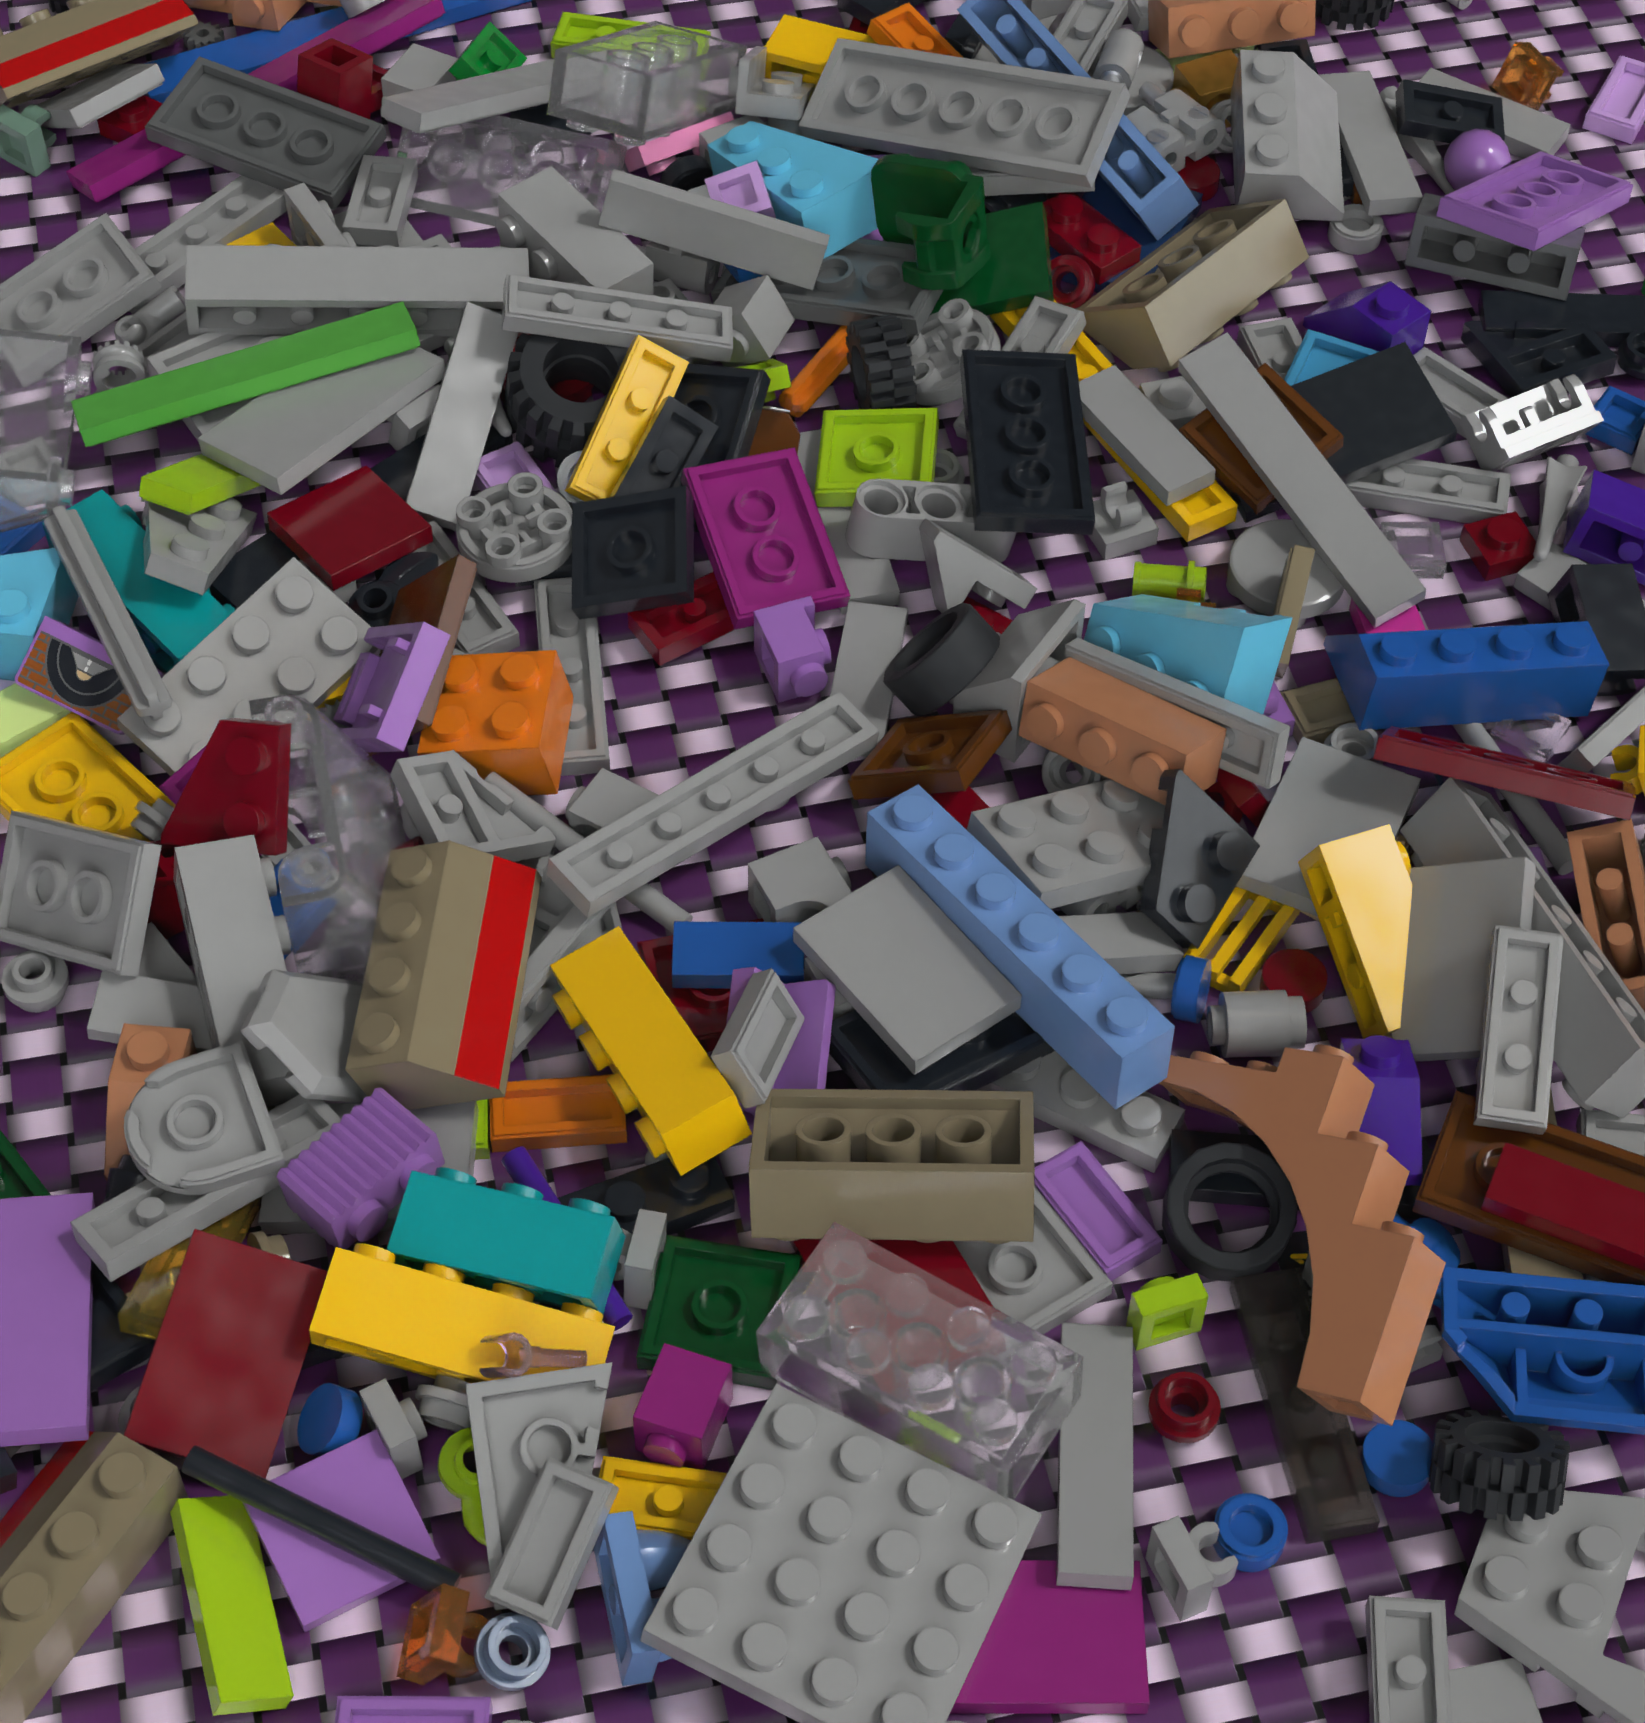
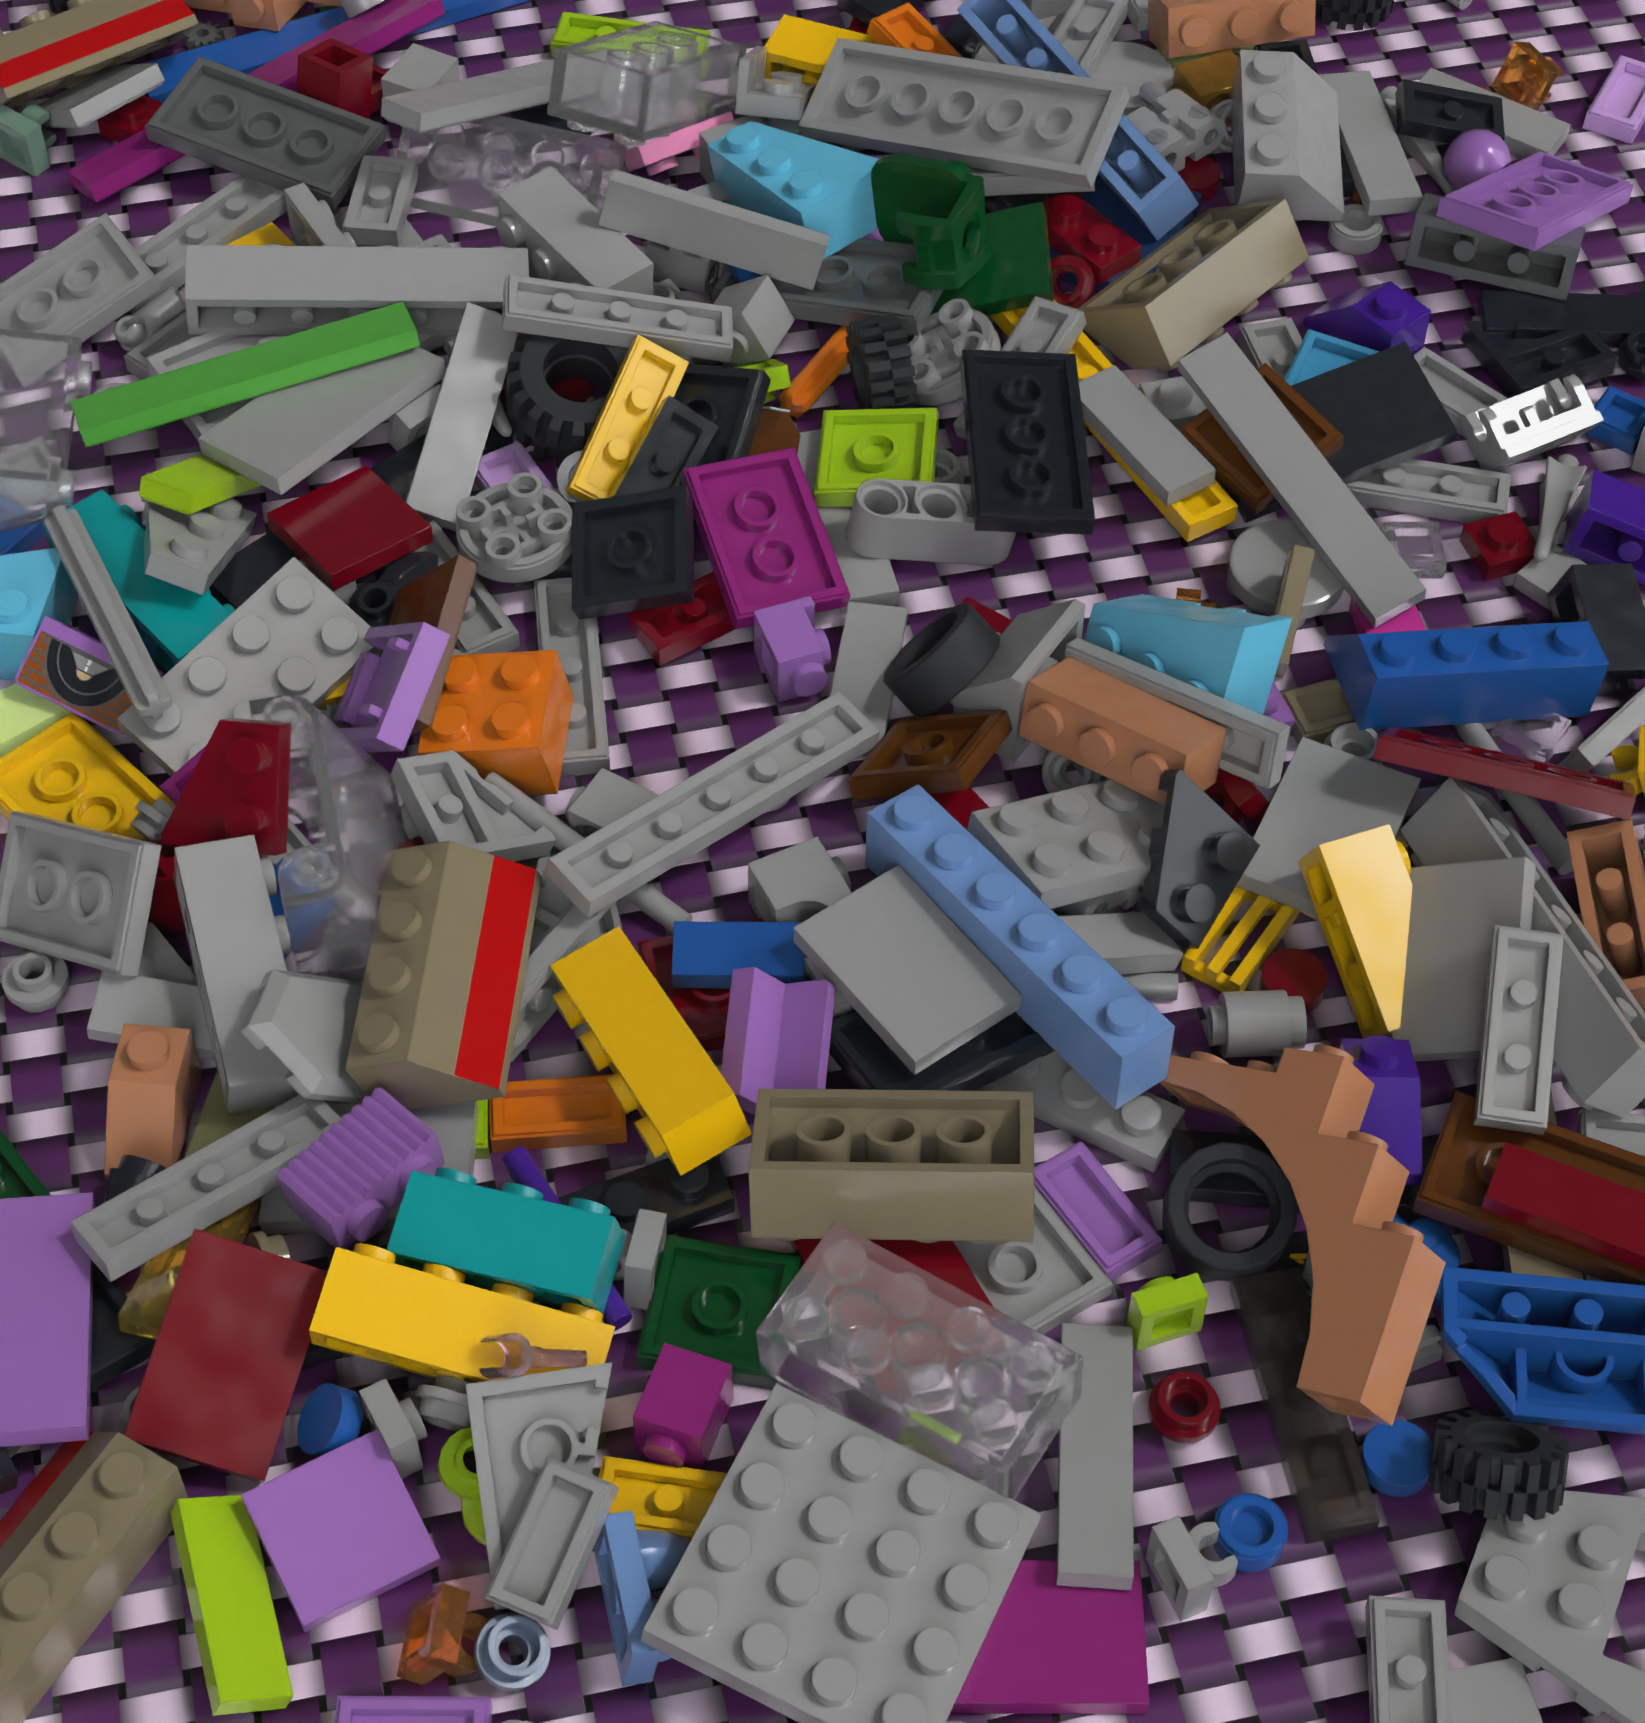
light grey bush [92,340,146,392] -> none
light grey tile [124,1039,286,1195] -> none
black bar [181,1445,462,1602] -> none
green plate [448,21,527,81] -> none
black tile [660,155,713,191] -> none
lavender tile [704,160,776,218] -> none
light grey tile [710,968,805,1109] -> none
light grey slope [919,518,1037,613] -> none
light grey tile [1088,481,1159,561] -> none
light grey piece [1093,28,1144,90] -> none
lime pin [1132,560,1207,603] -> none
blue tile [1171,955,1212,1024] -> none

